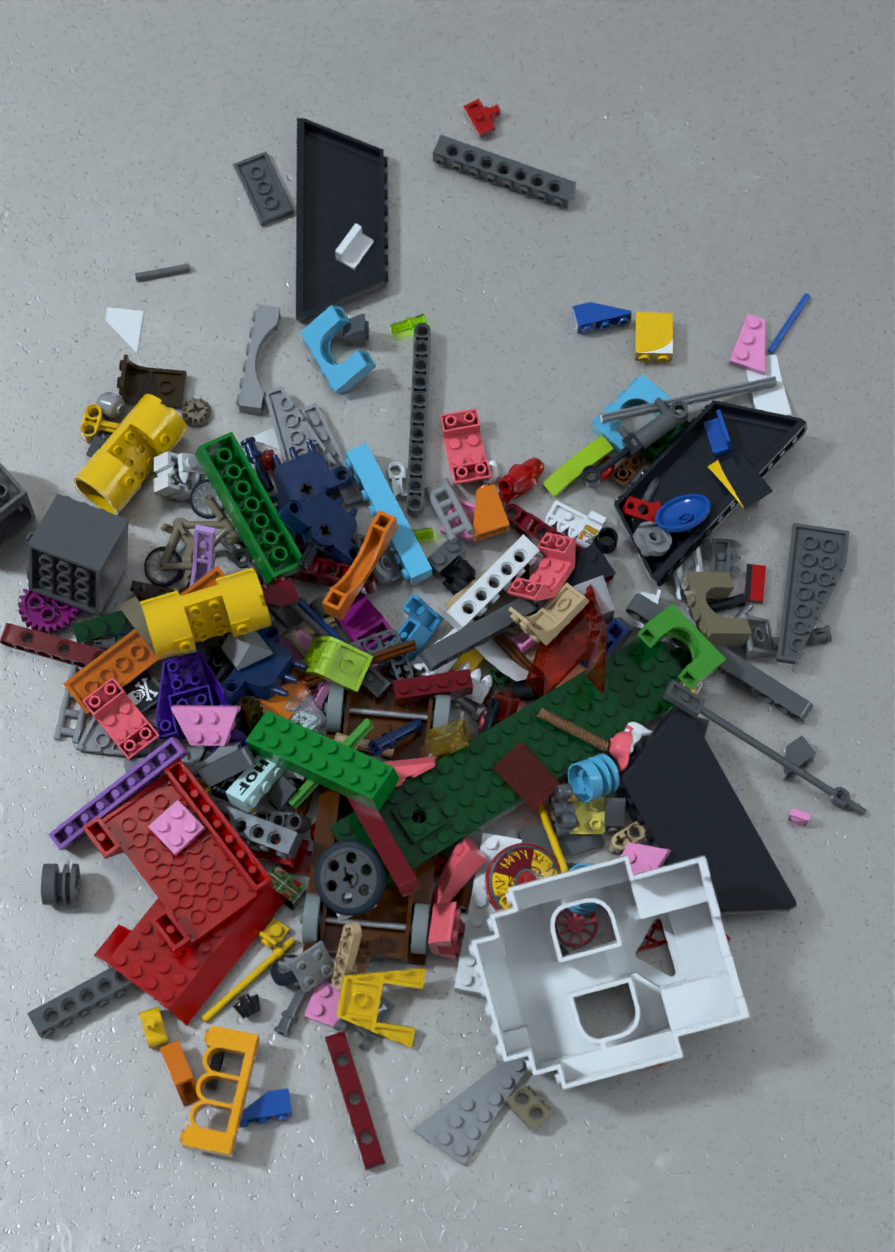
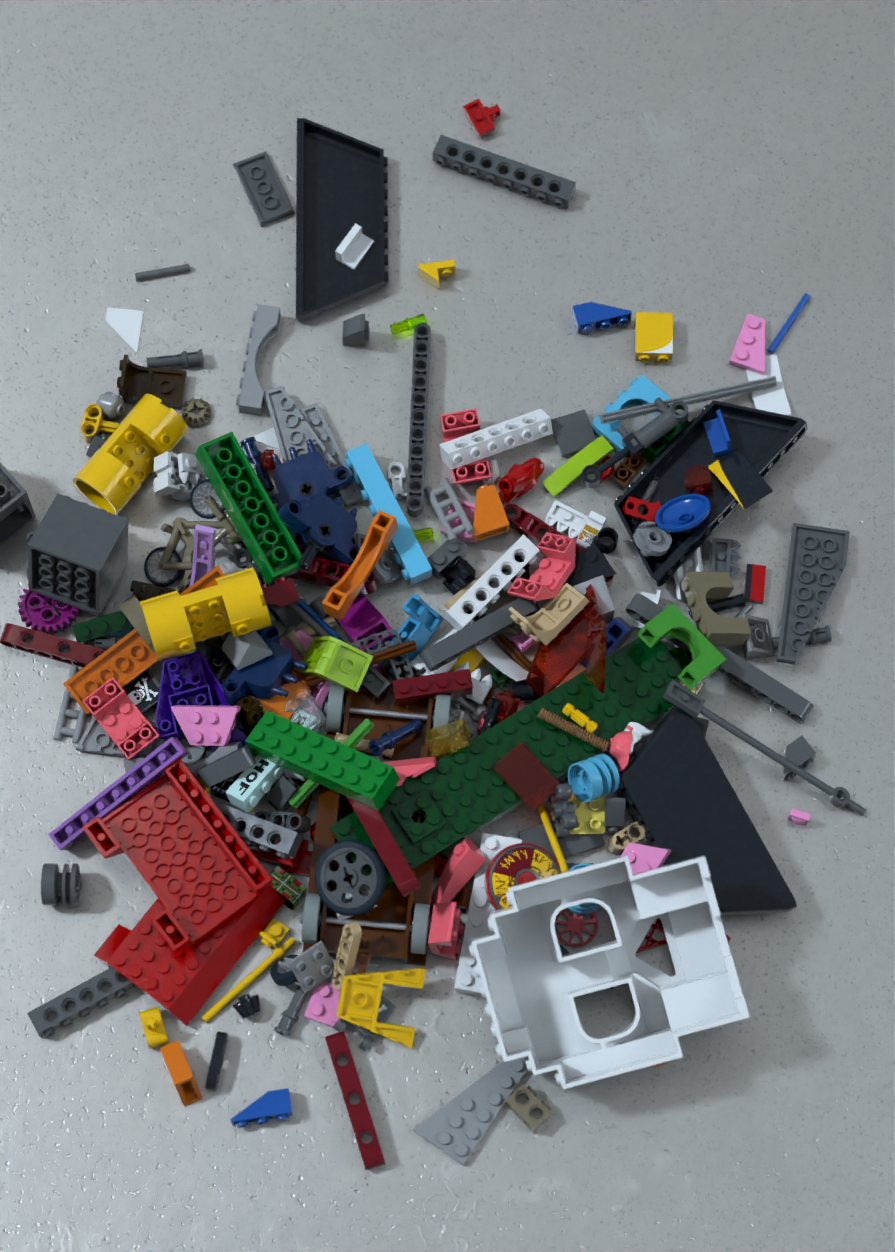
bright pink plate [148,800,205,856] -> none
light orange fence [180,1025,260,1158] -> none
medium azure arch [300,305,376,393] -> none
none -> dark grey pin [146,349,204,368]
none -> yellow slope [418,260,455,289]
none -> white brick [439,409,553,470]
none -> dark grey slope [551,409,596,456]
none -> yellow axle [562,703,598,733]
none -> clear red brick [683,465,713,495]

